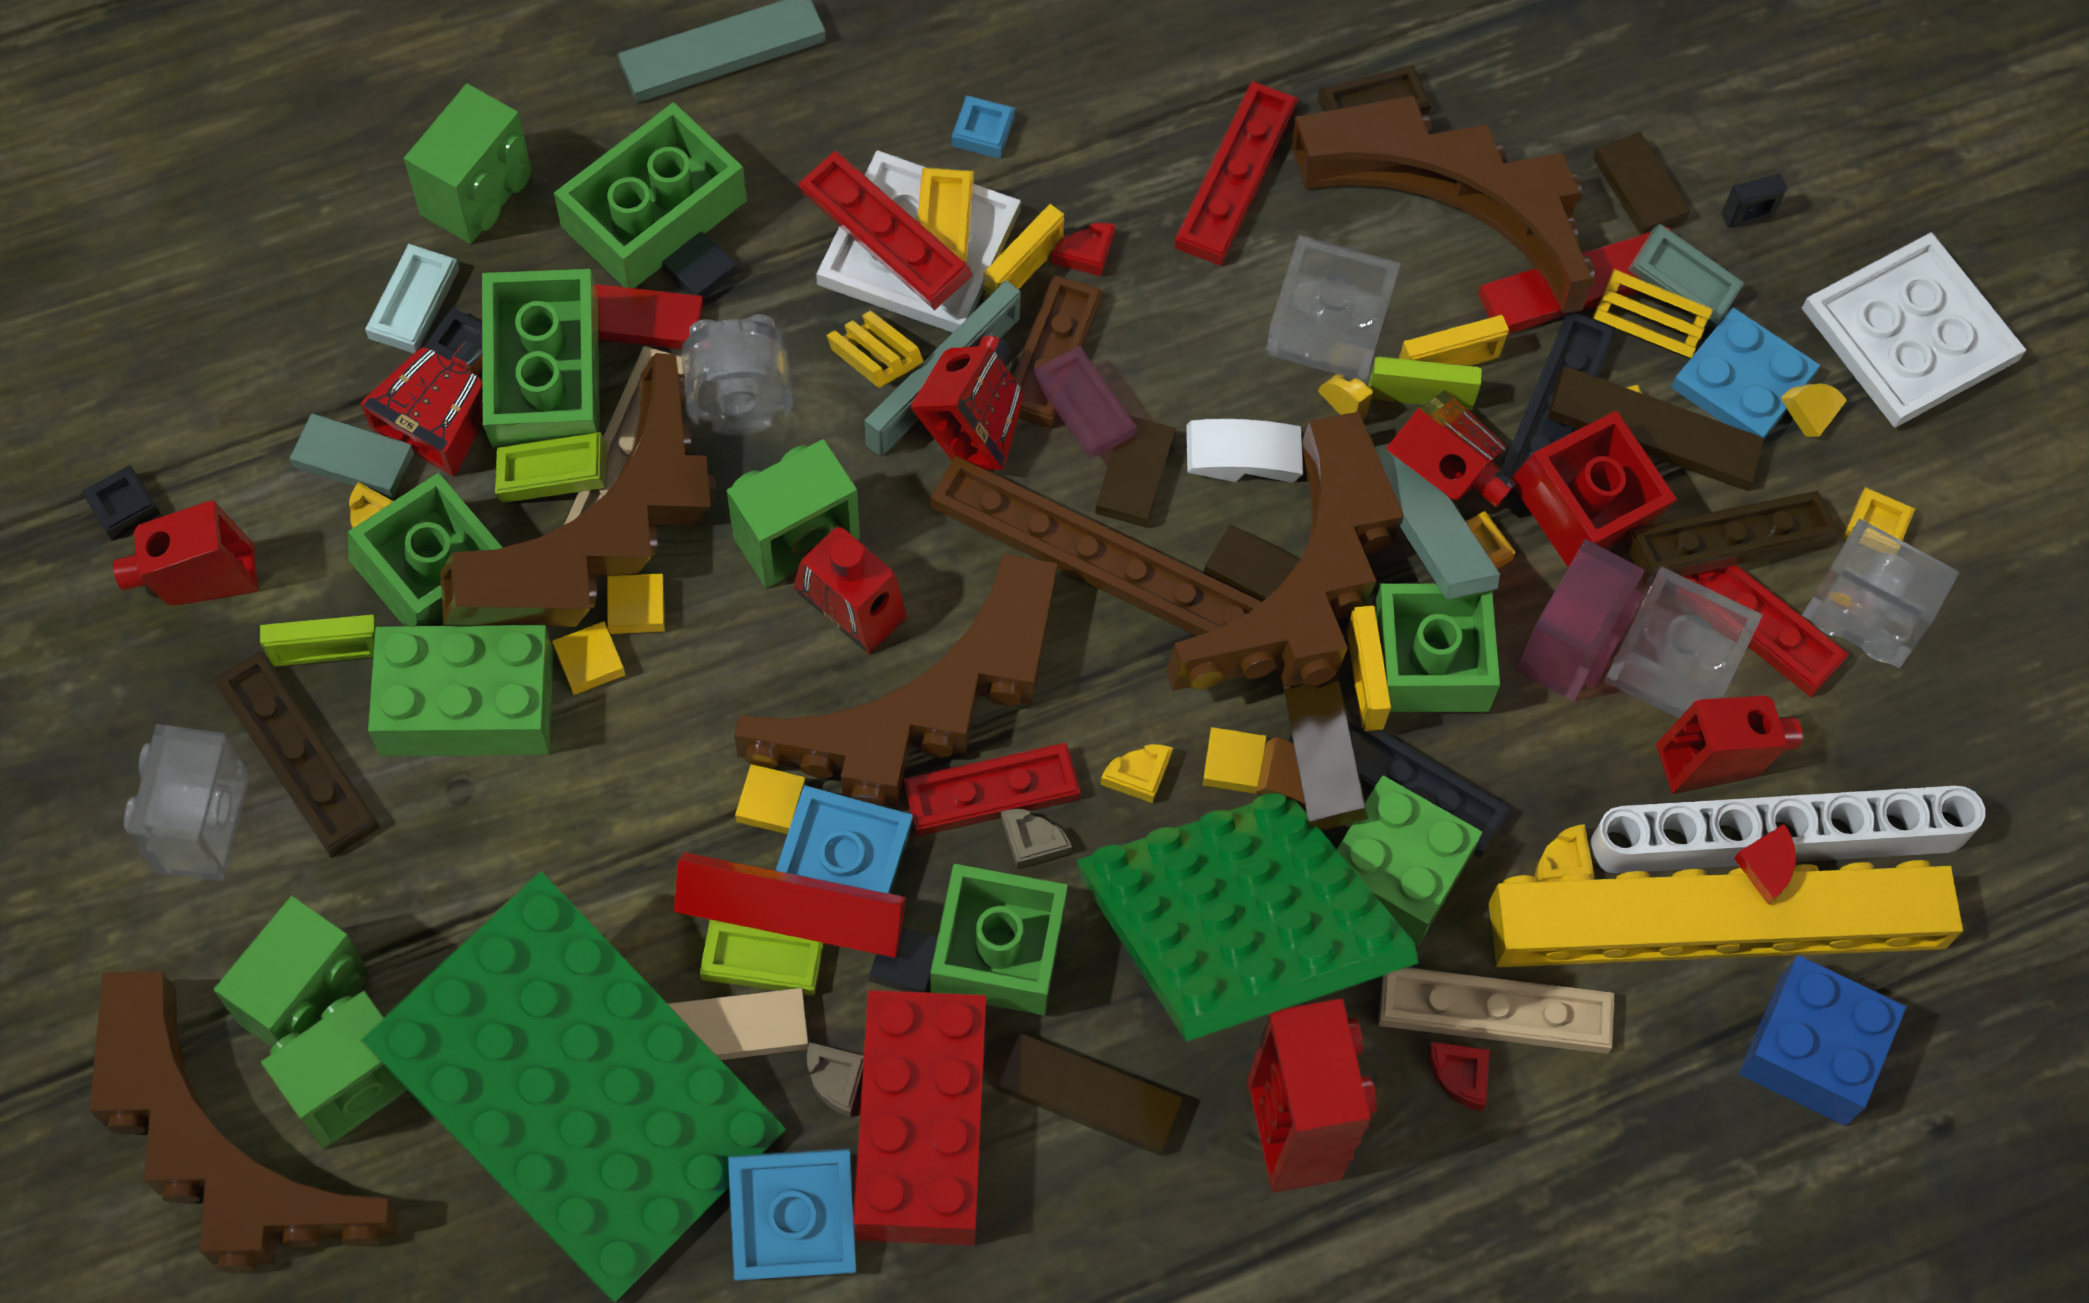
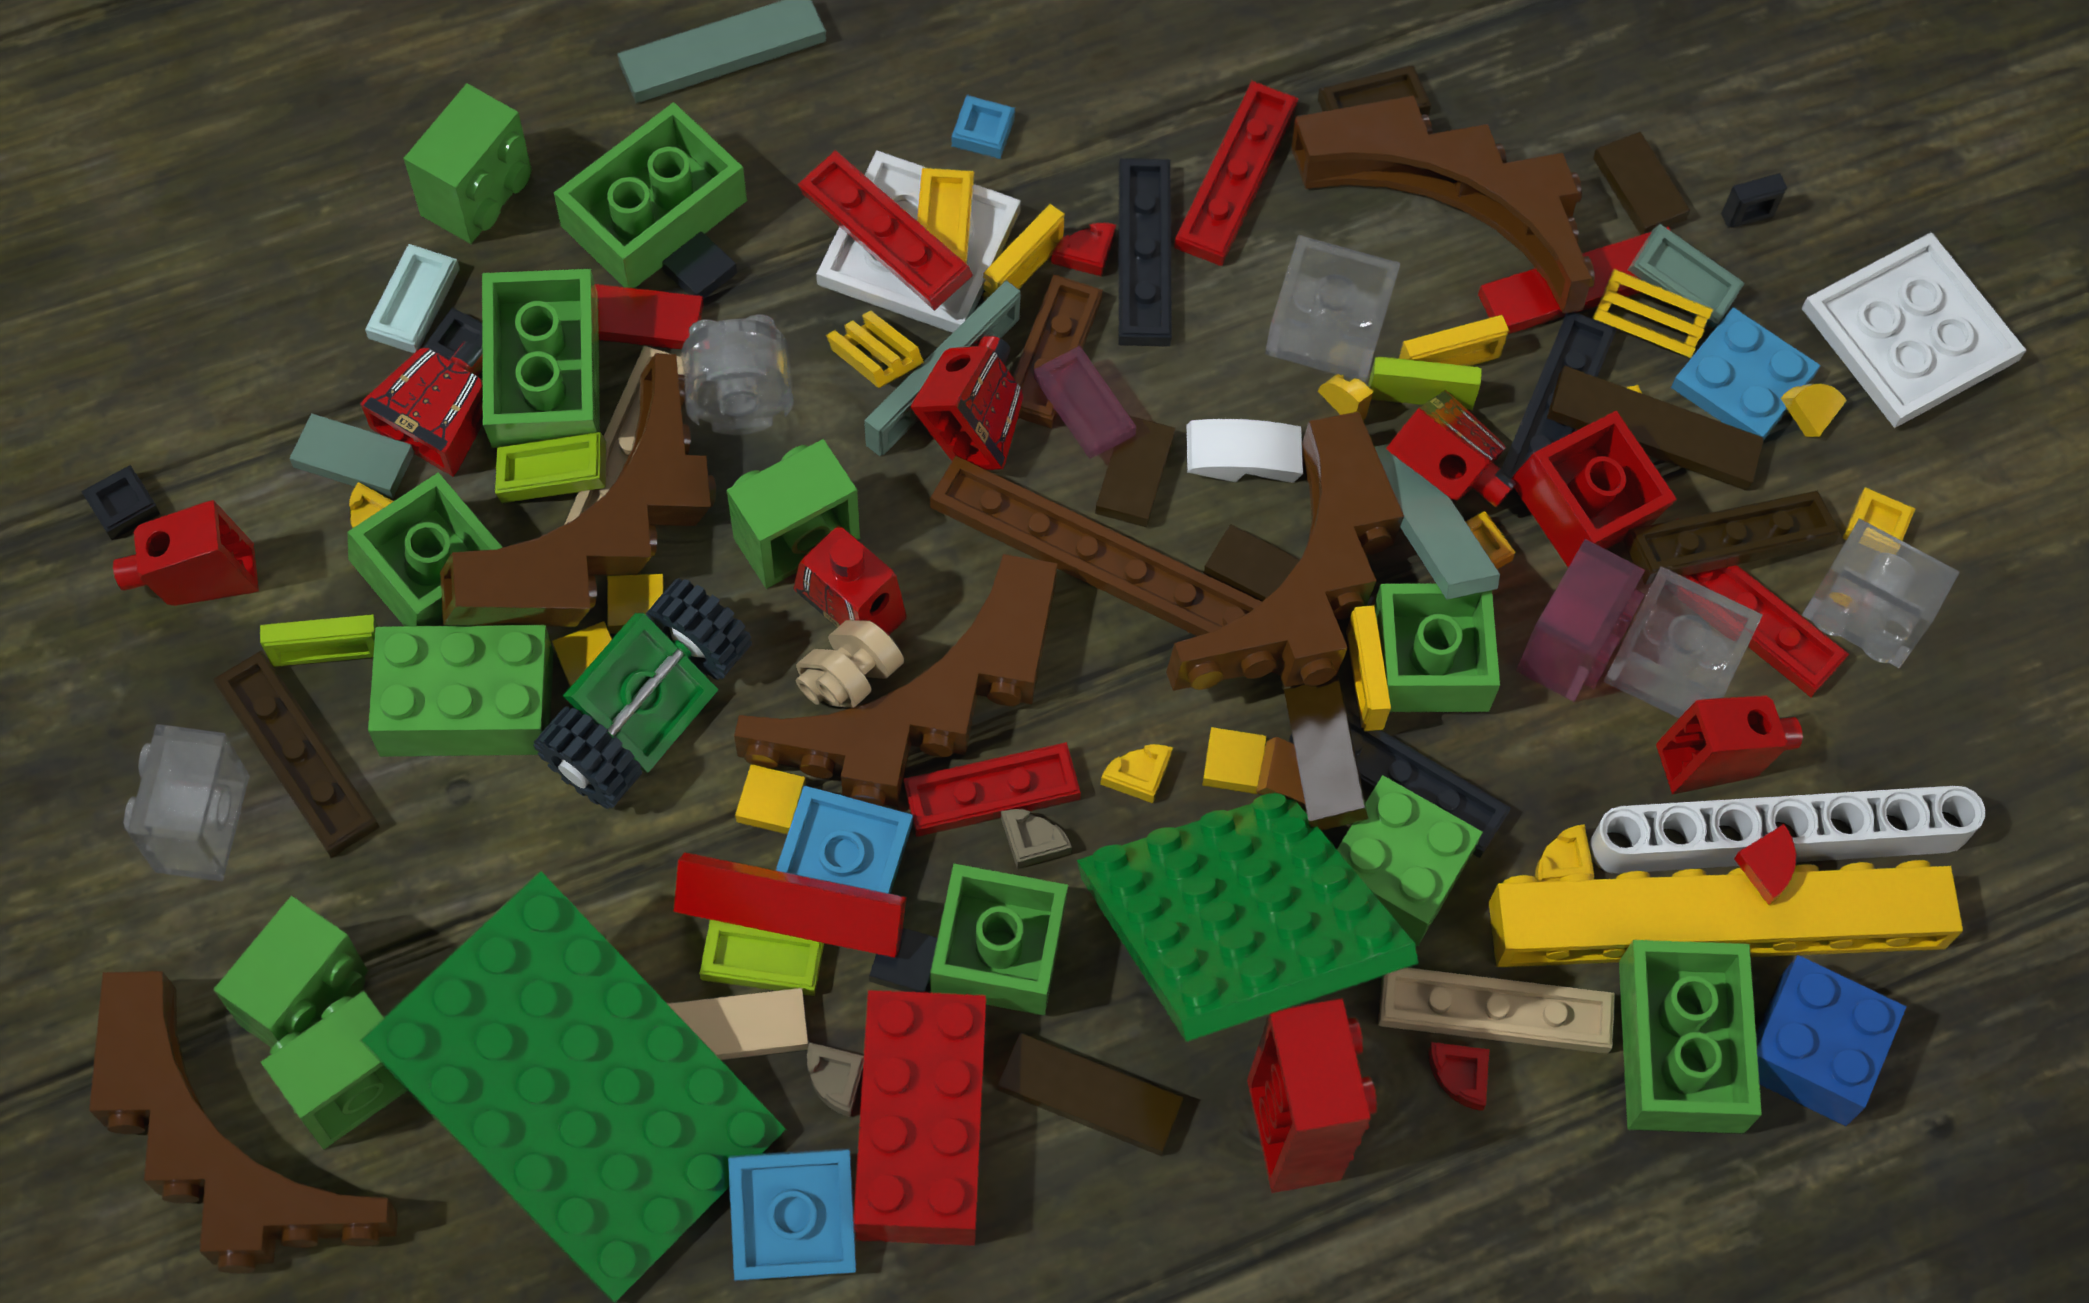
none -> plate [533,578,752,809]
none -> tan brick [796,620,904,708]
none -> black tile [1118,158,1172,347]
none -> bright green brick [1619,940,1761,1133]

